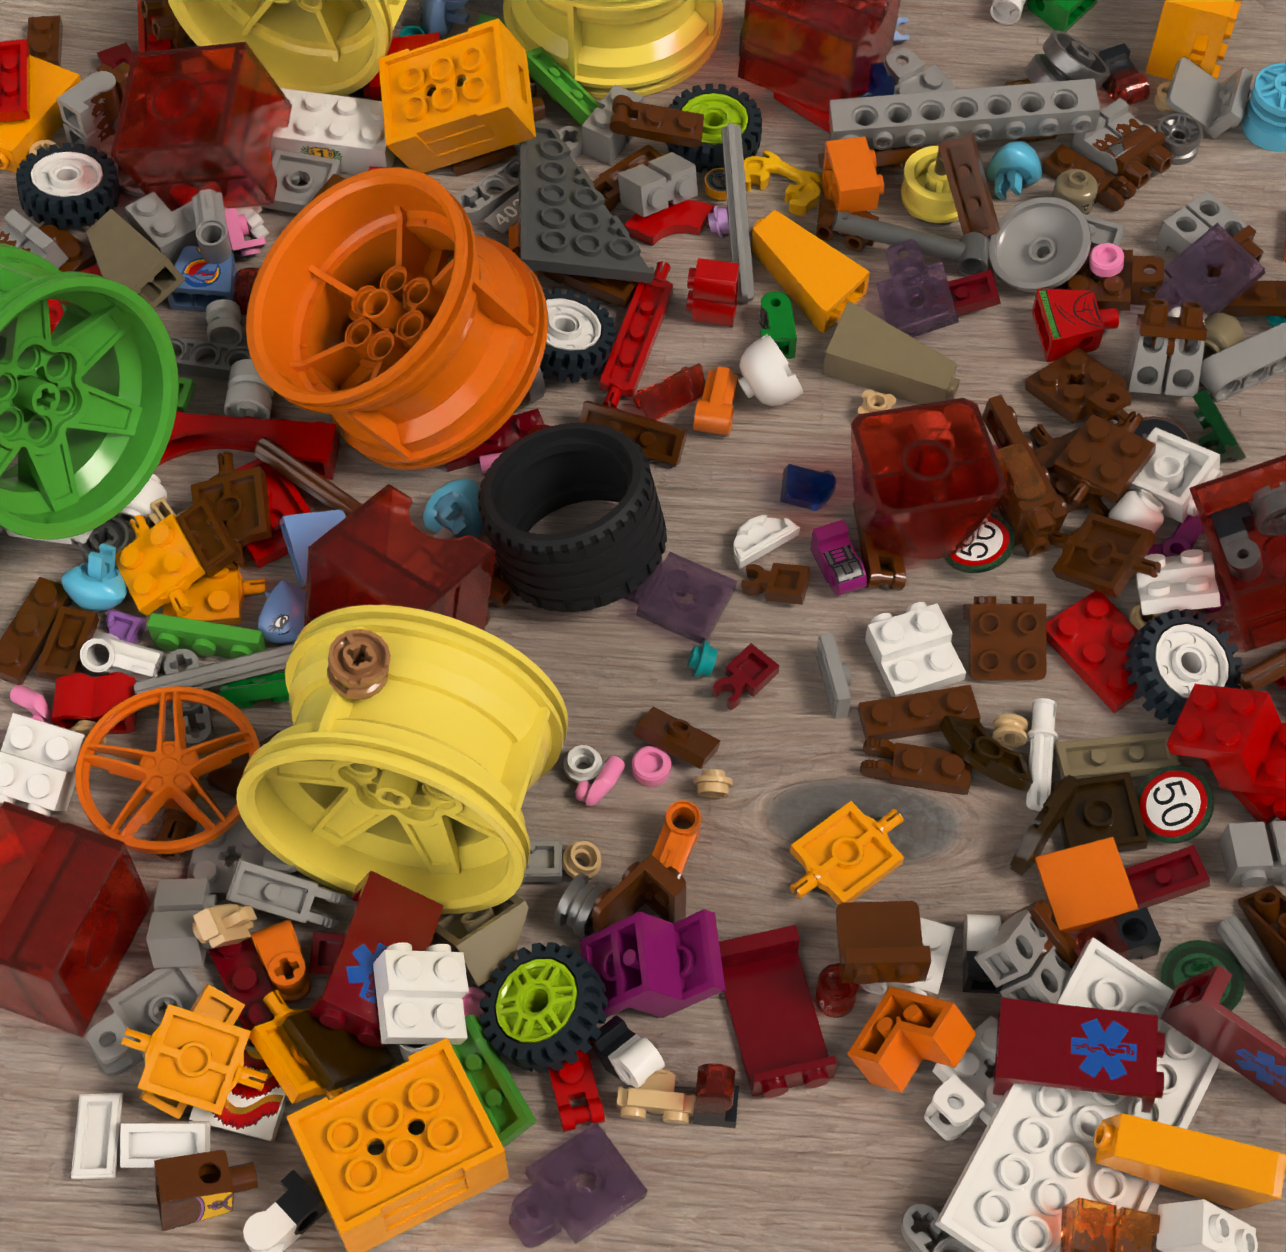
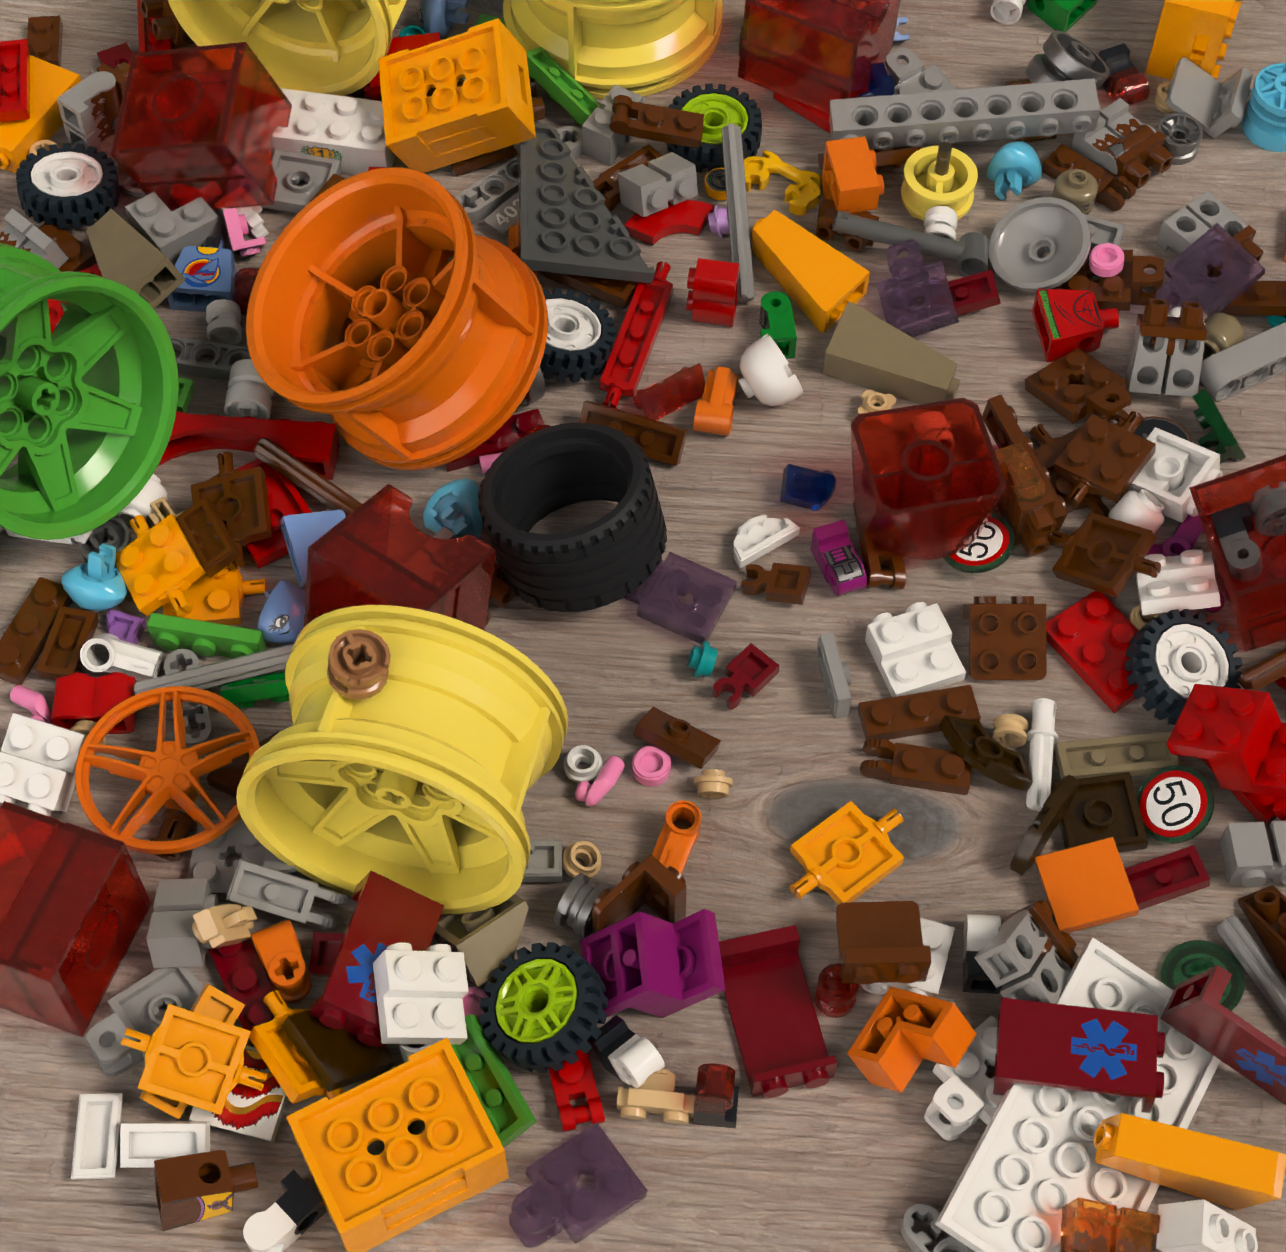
light grey piece [192,189,232,264] -> none
reddish brown plate [938,132,1000,236] -> none
black leg [1075,907,1161,960] -> none
none -> white wheel [923,206,958,240]

